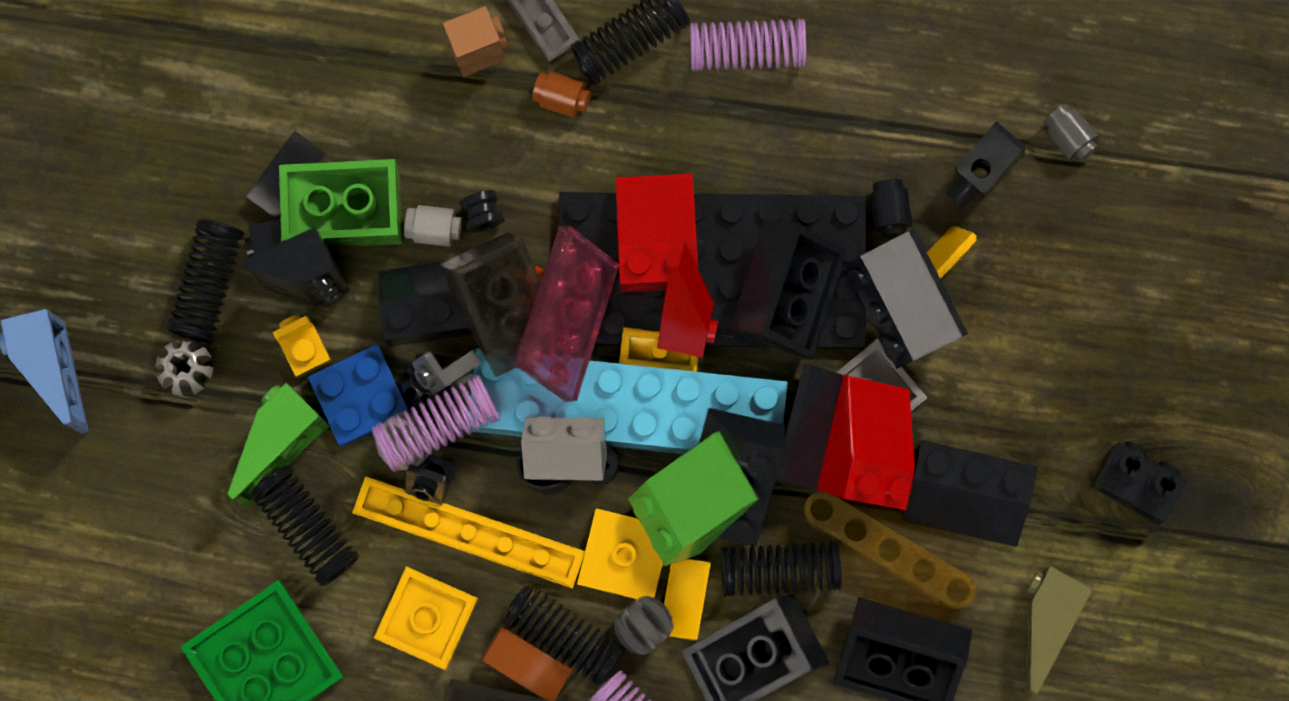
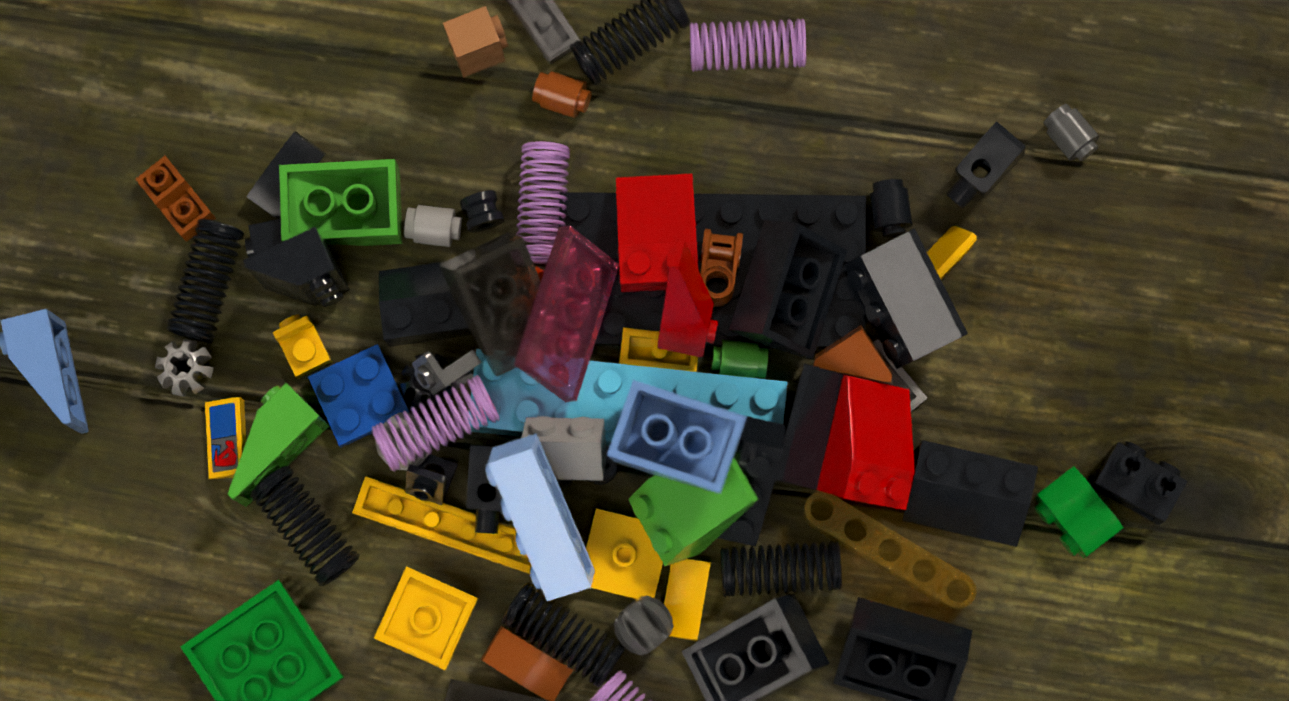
olive slope [1025,566,1093,695] -> none
none -> dark orange slope [136,156,216,242]
none -> slope [205,397,246,479]
none -> black torso [466,445,502,534]
none -> light blue brick [485,433,595,601]
none -> lavender piece [514,141,570,264]
none -> medium blue slope [607,380,747,494]
none -> dark orange piece [700,229,743,307]
none -> bright green brick [711,339,768,379]
none -> dark orange slope [814,325,892,383]
none -> green brick [1034,466,1123,559]

